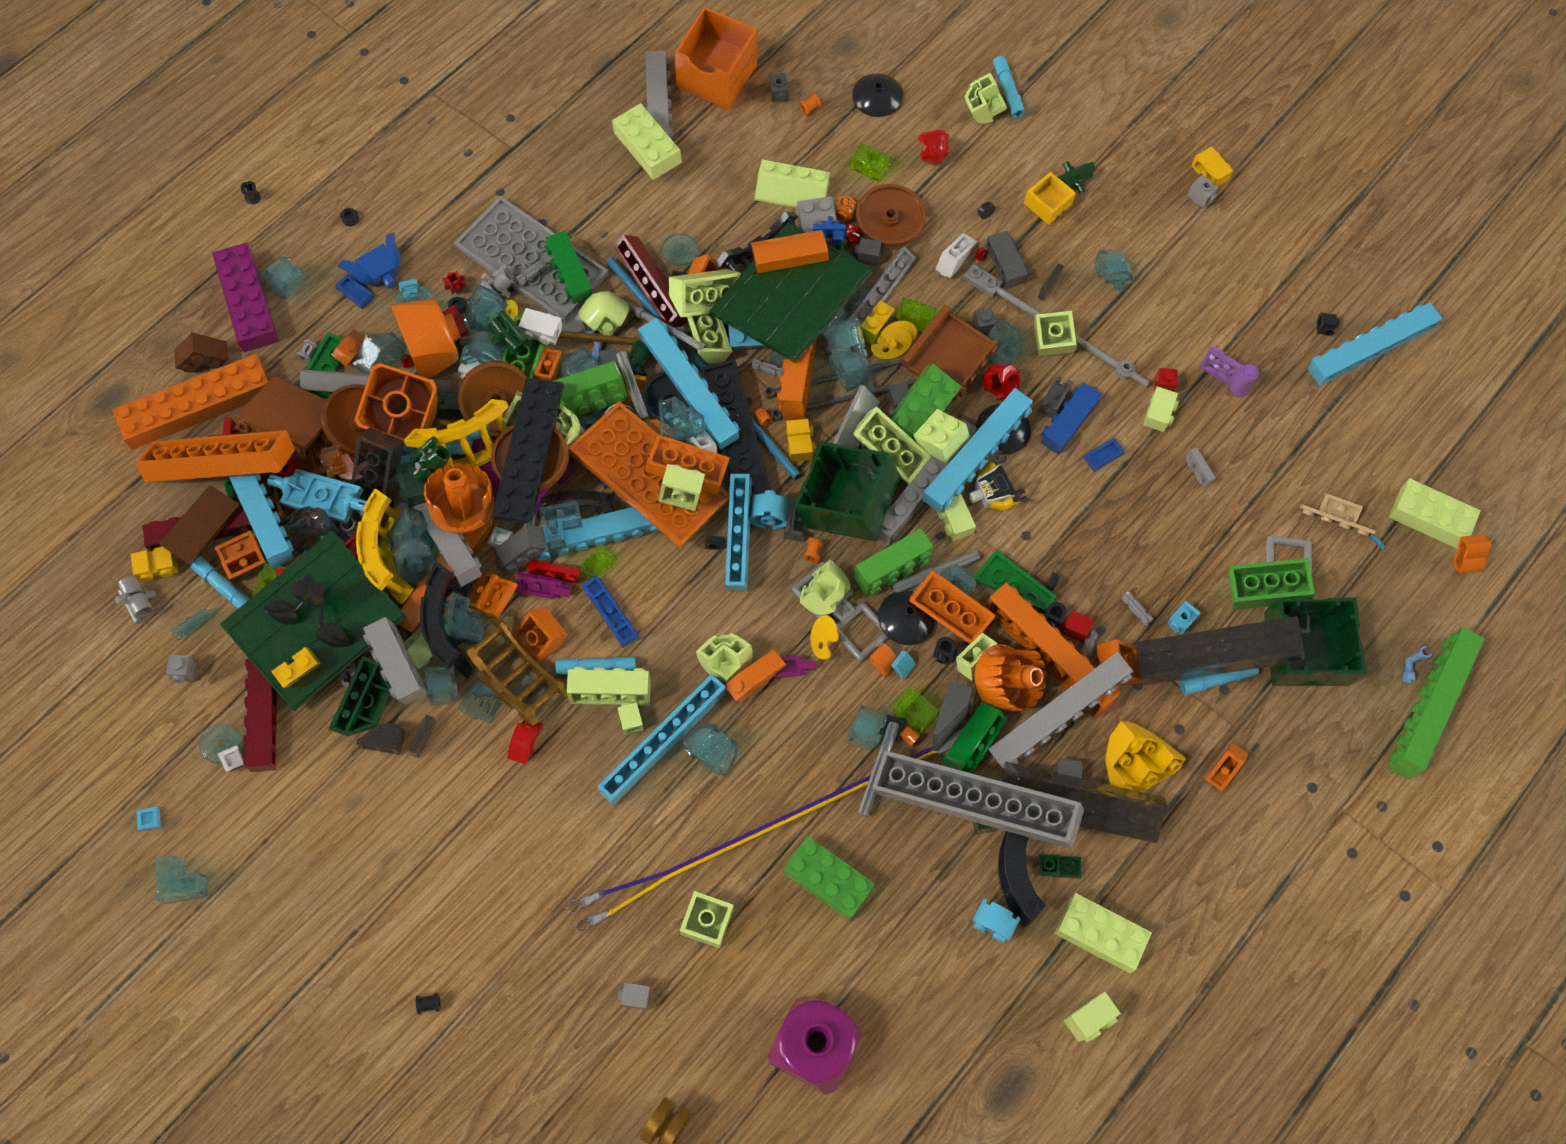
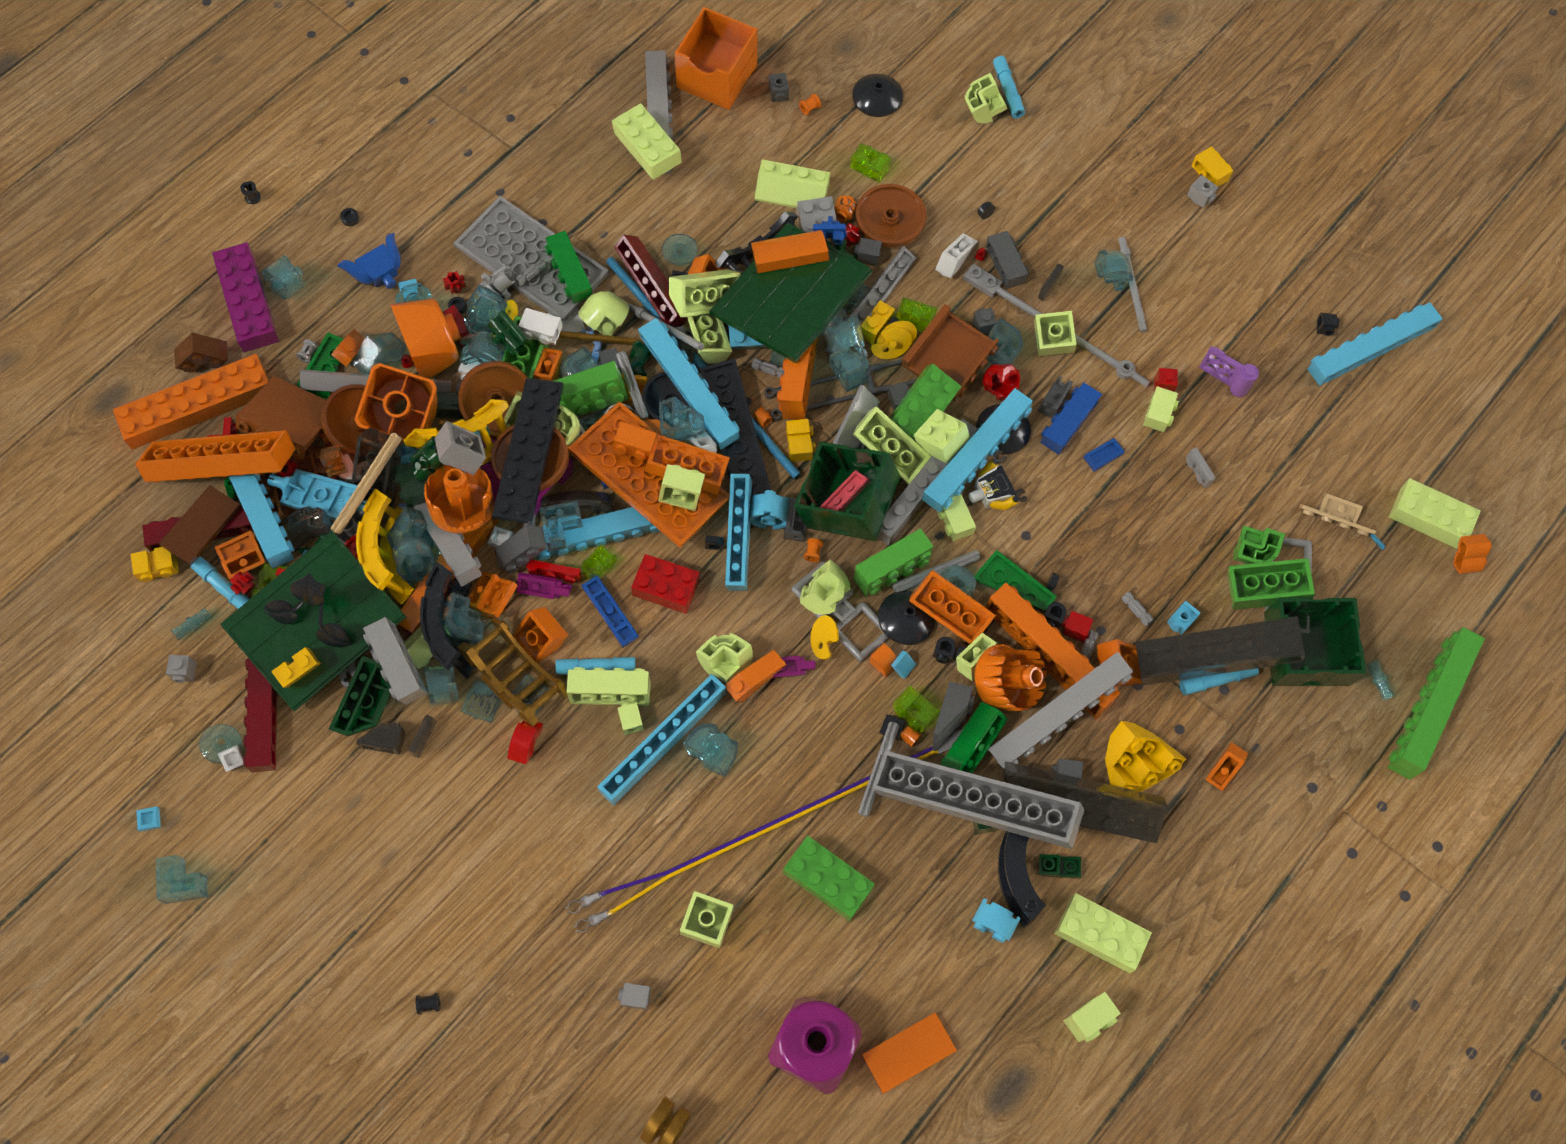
light grey pin [115,576,156,624] -> none
blue tile [335,274,374,309] -> none
clear light blue brick [847,705,887,751] -> none
red helmet [918,130,949,166] -> none
yellow piece [1023,171,1076,225] -> none
dark green pin [1058,161,1095,194] -> none
light blue arm [1402,646,1432,683] -> none
none -> red gear [230,571,255,595]
none -> tan axle [331,433,402,534]
none -> light grey brick [435,421,486,475]
none -> orange brick [612,422,657,461]
none -> red brick [631,554,700,614]
none -> coral tile [819,470,870,512]
none -> orange tile [862,1012,957,1094]
none -> light grey bar [1118,237,1147,333]
none -> bright green brick [1233,526,1285,564]
none -> clear light blue pin [1366,660,1395,701]

